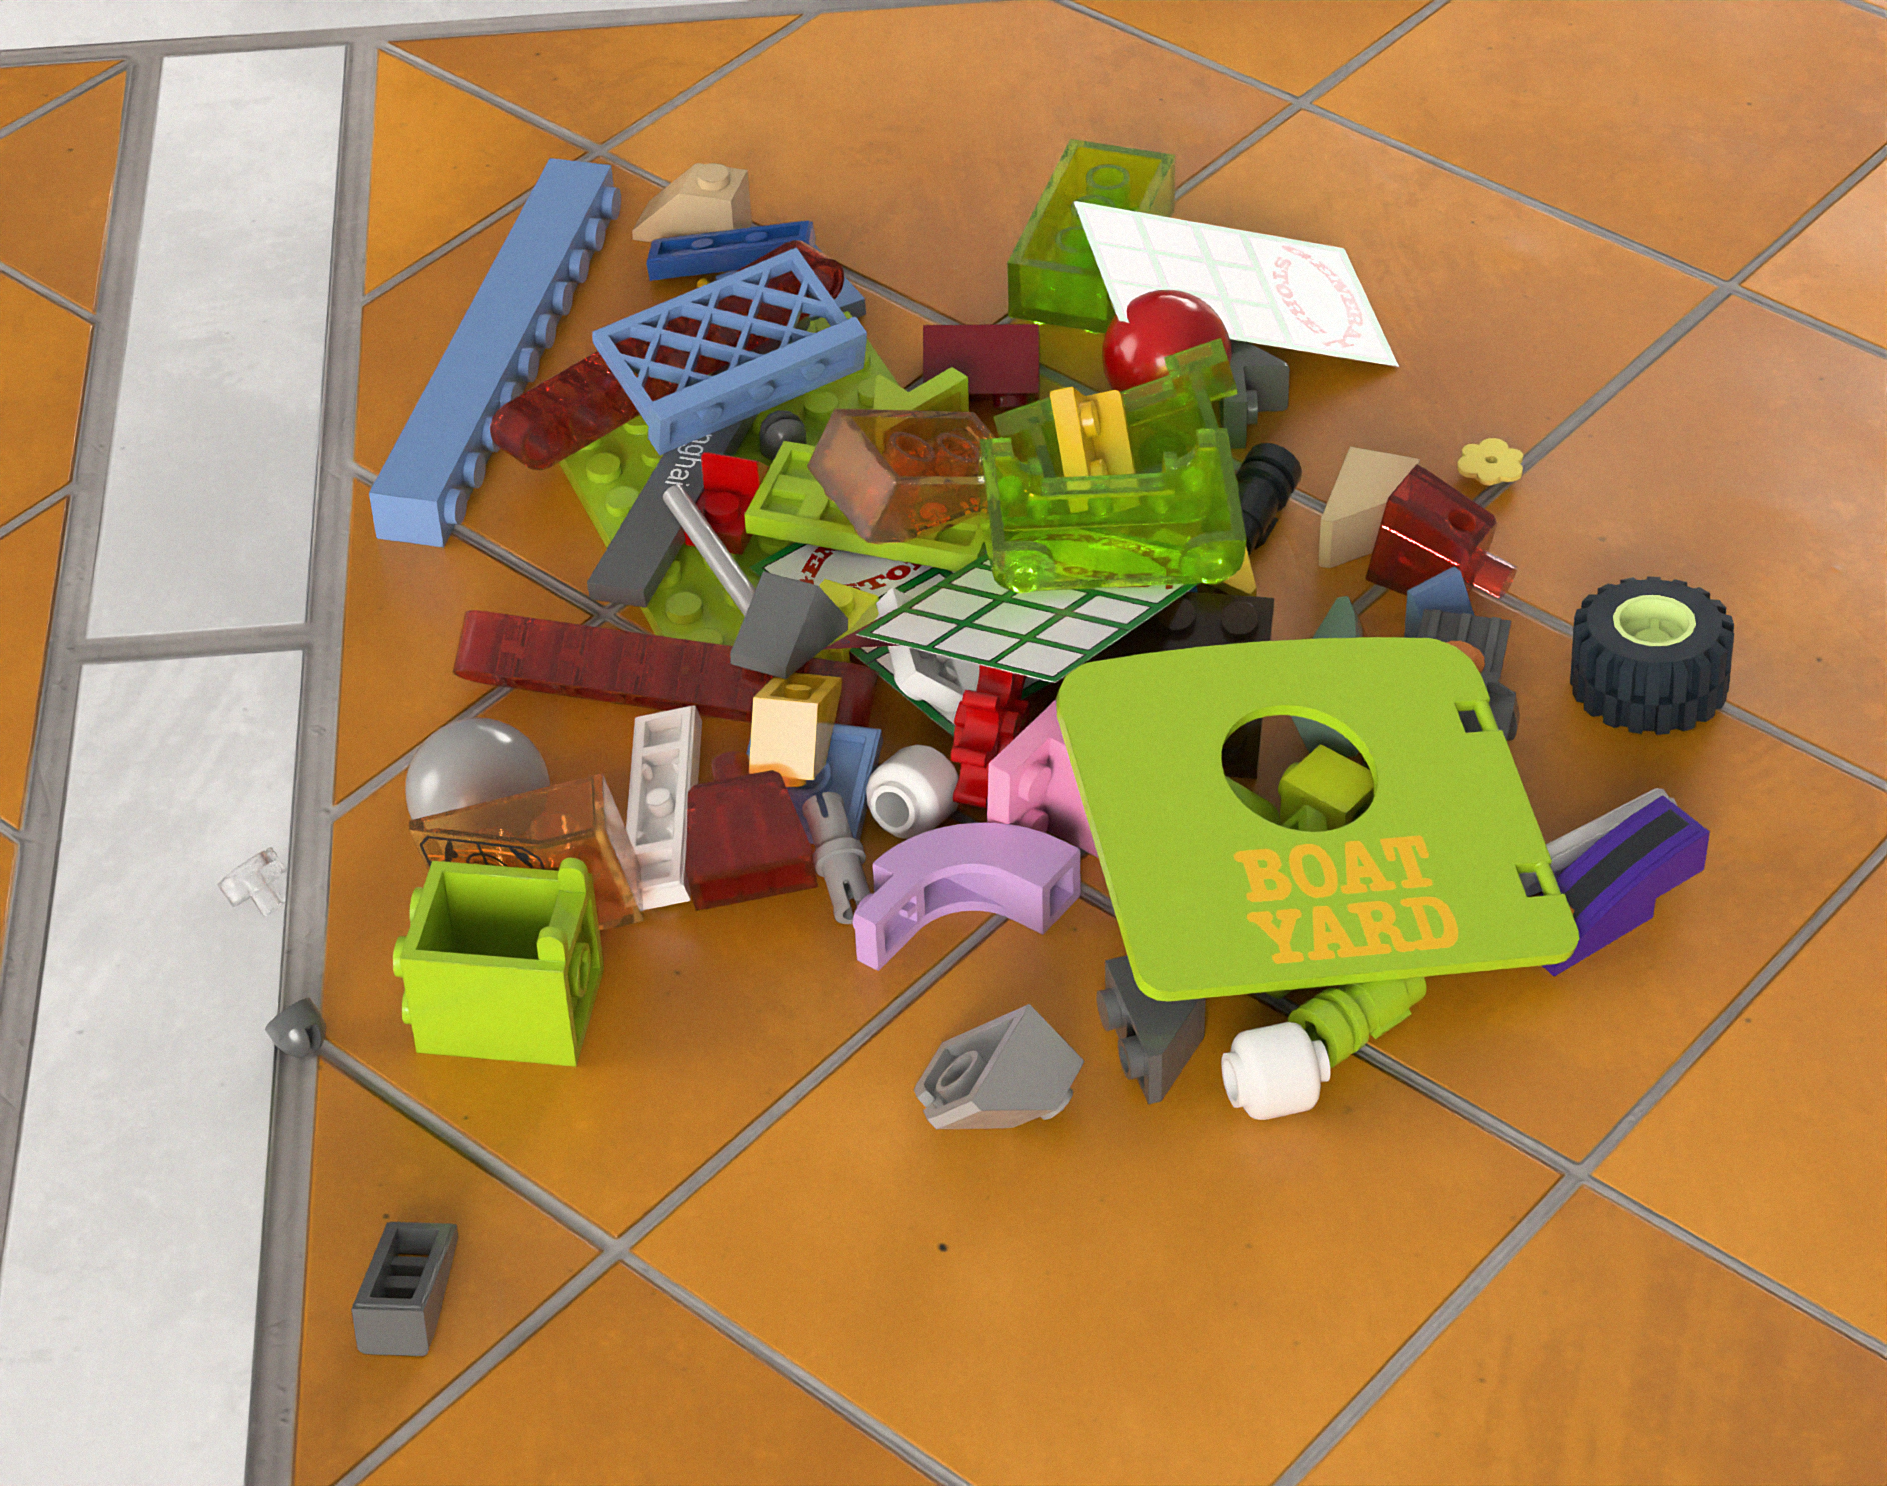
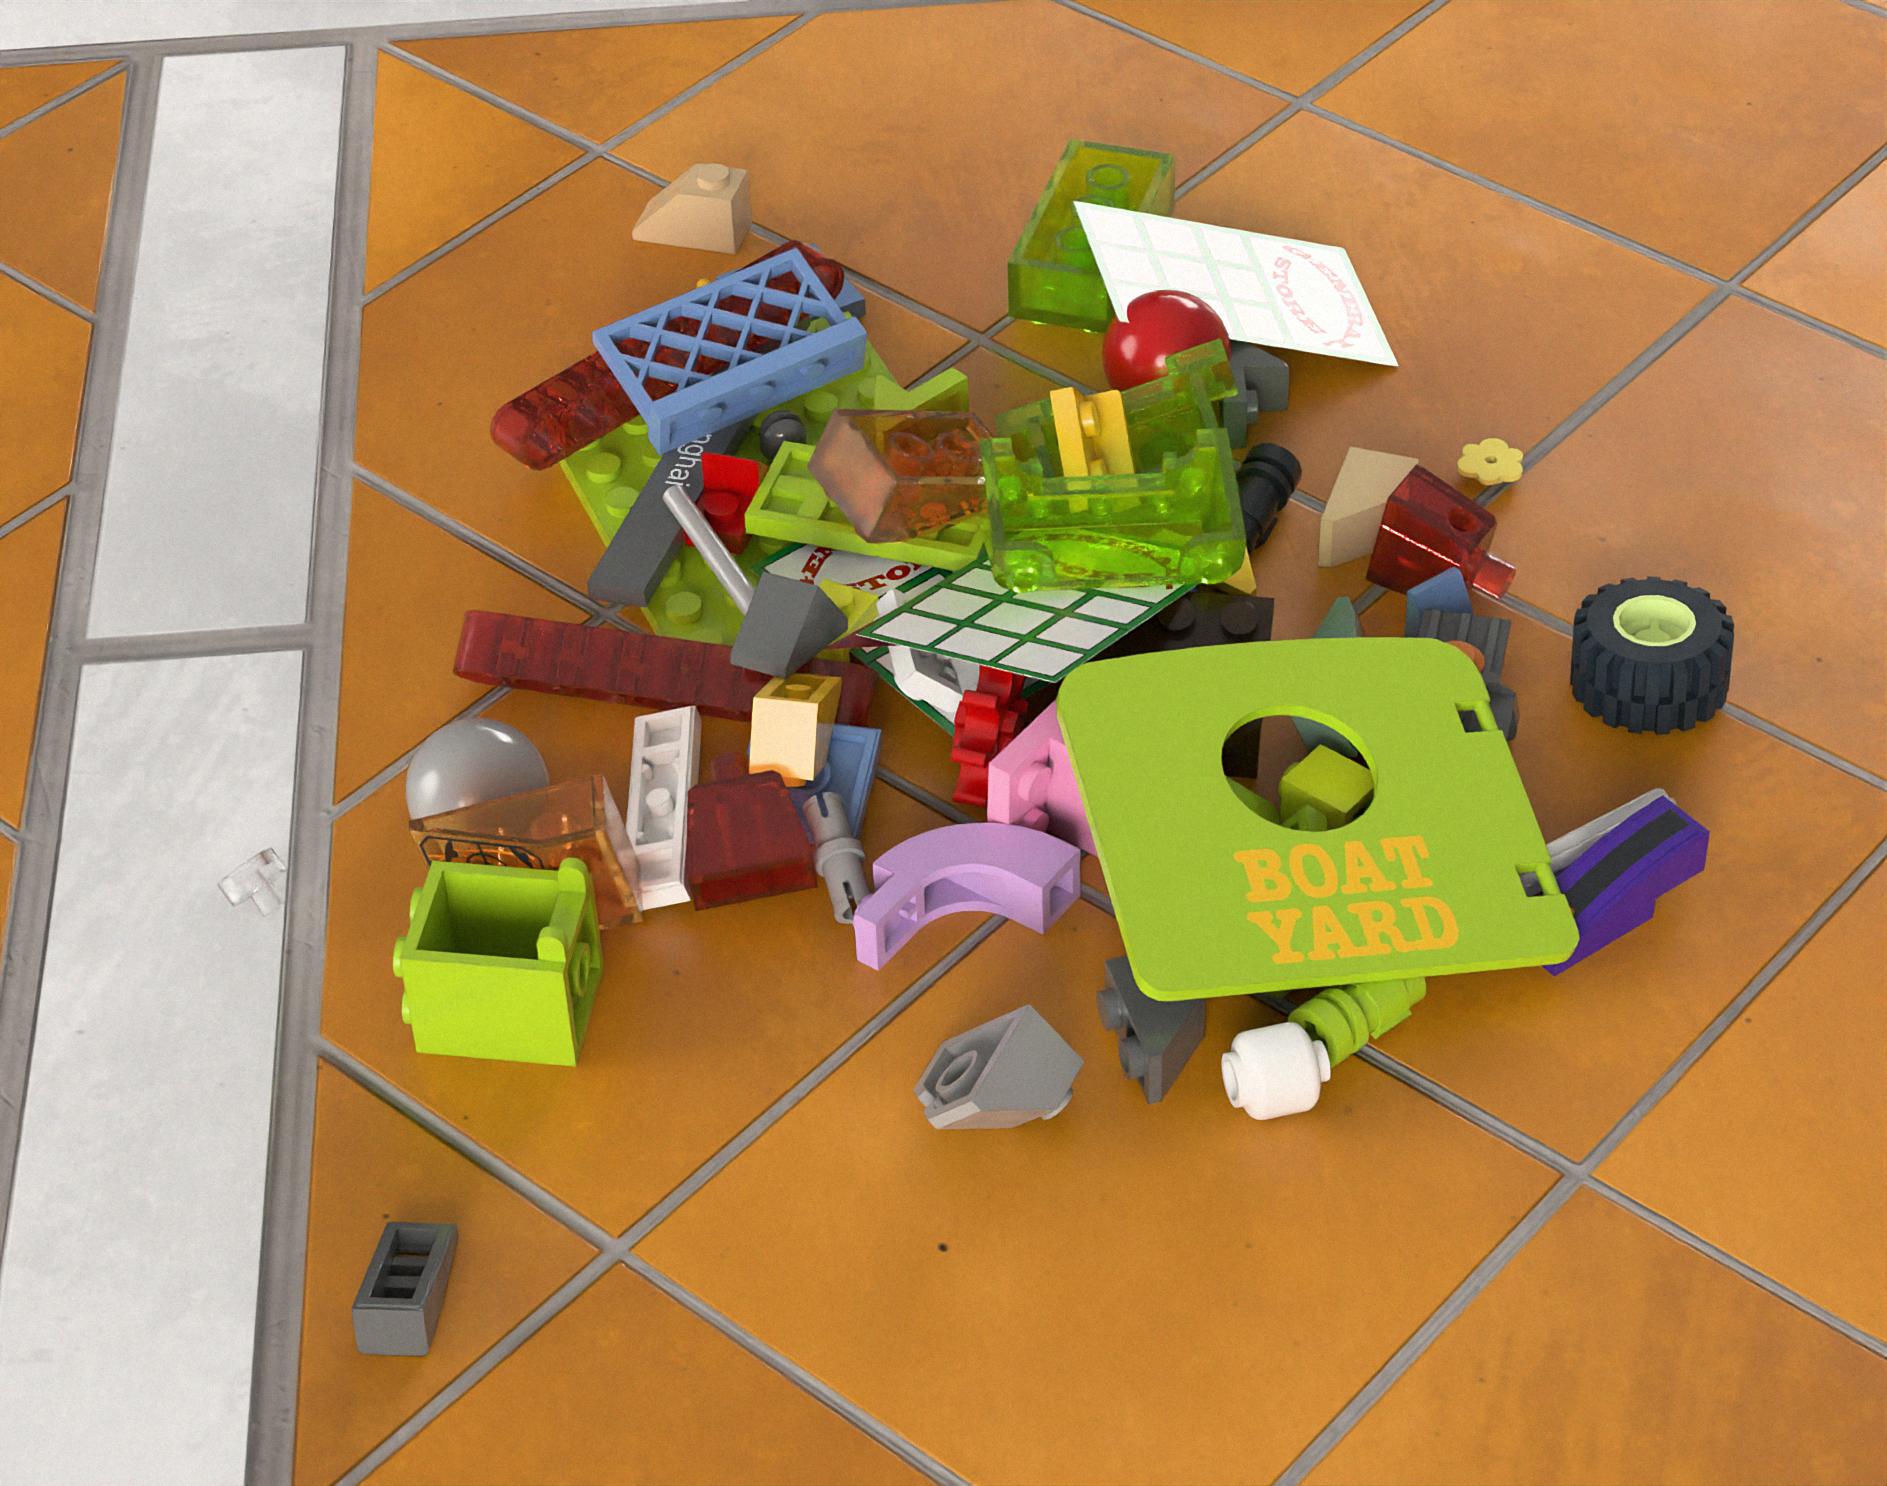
dark grey hinge [265,998,326,1058] -> none
medium blue brick [369,158,621,547] -> none
blue tile [646,220,816,281] -> none
white head [866,744,959,839] -> none
dark red slope [923,324,1041,411] -> none

